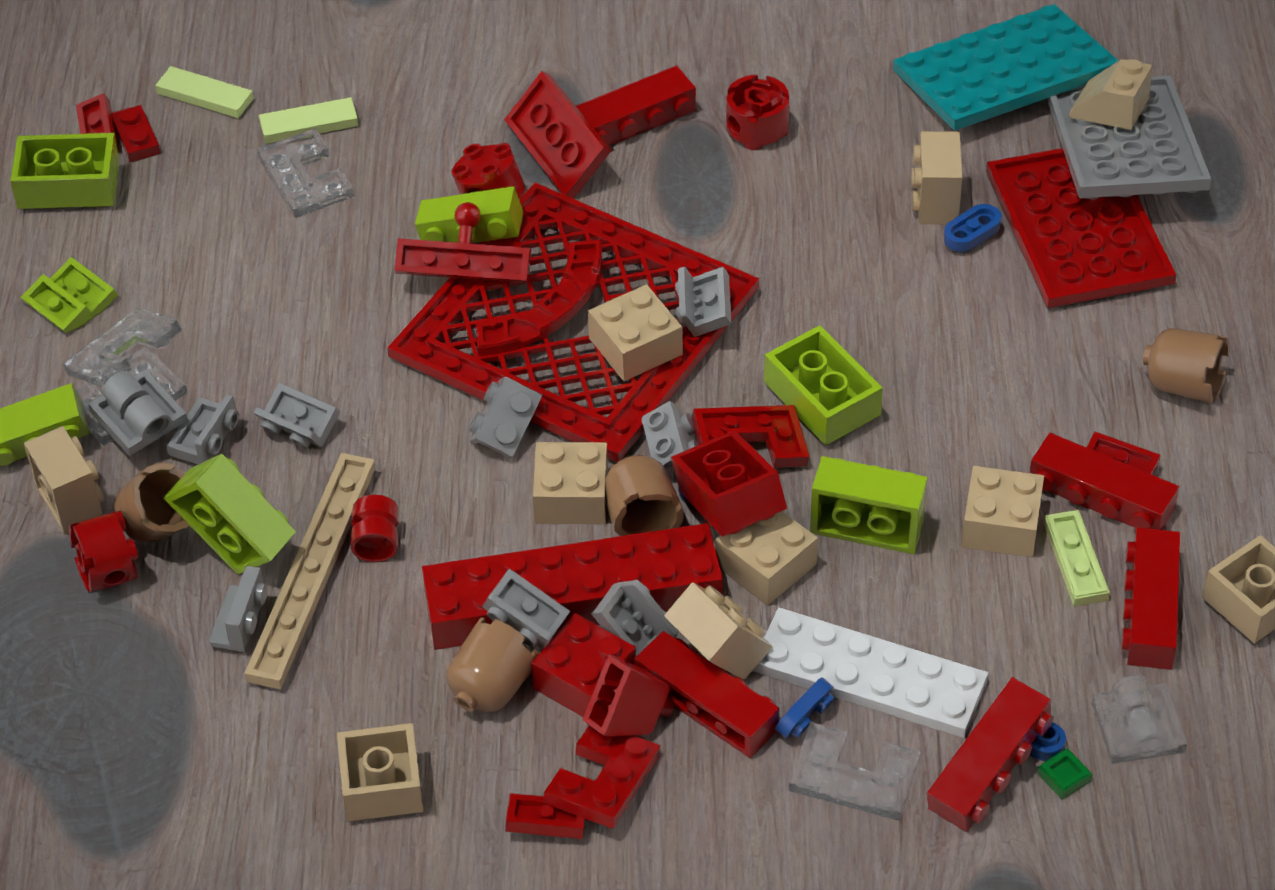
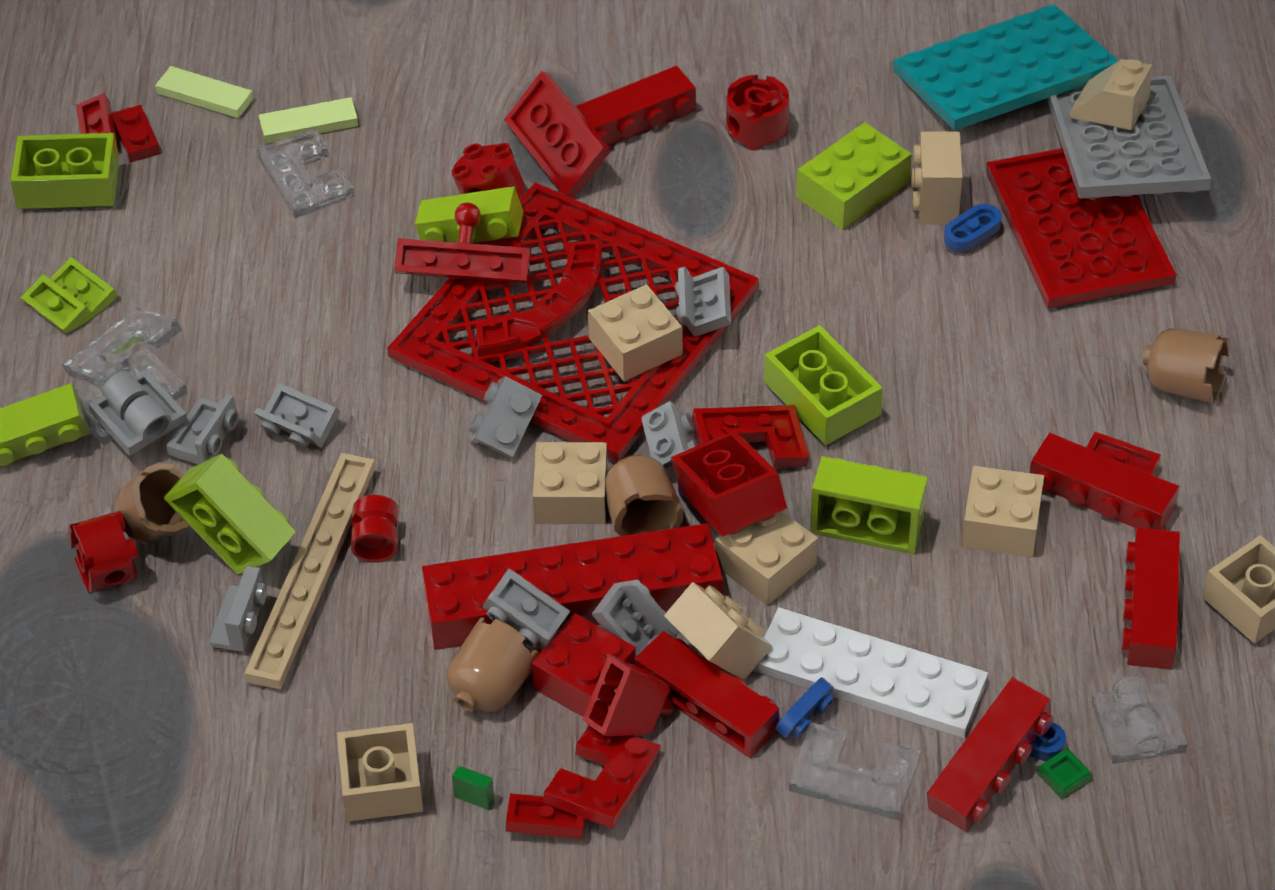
tan brick [24,426,104,535] -> none
yellowish green tile [1043,510,1110,606] -> none
none -> green tile [452,766,494,810]
none -> lime brick [796,122,912,230]

